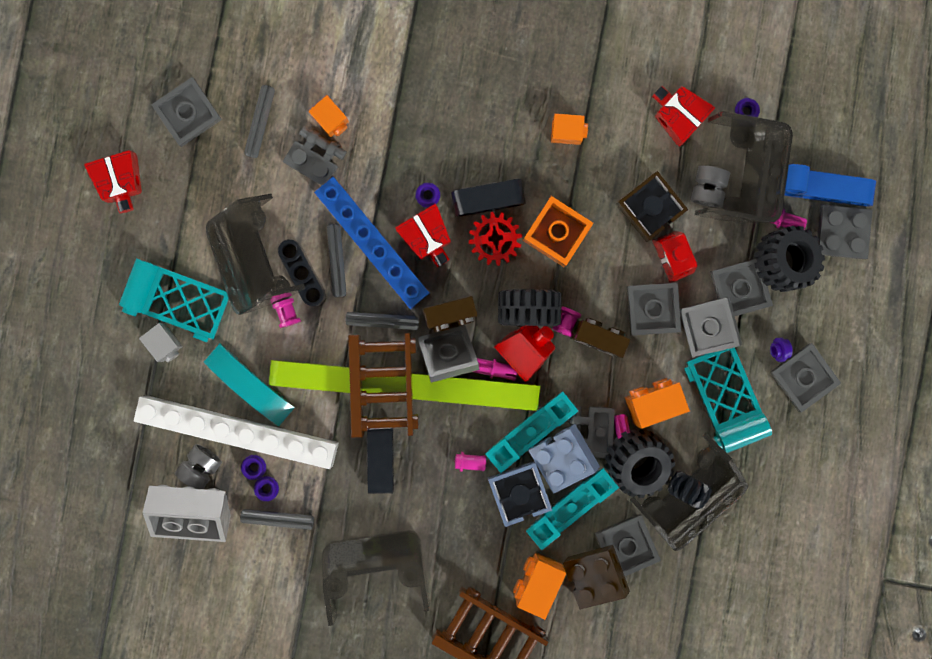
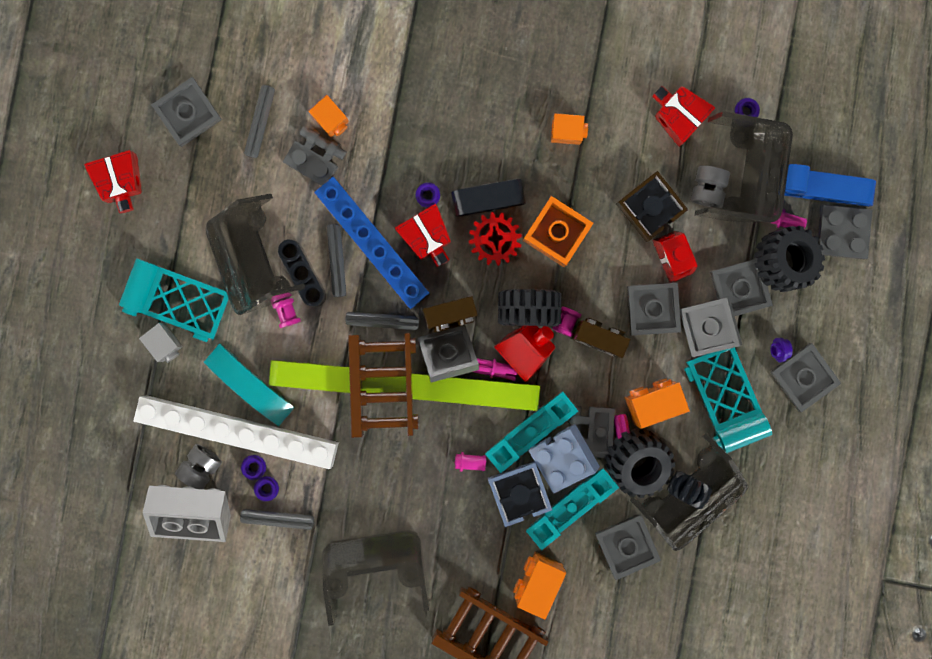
black beam [367,428,394,494] -> none
dark brown piece [563,545,630,610] -> none

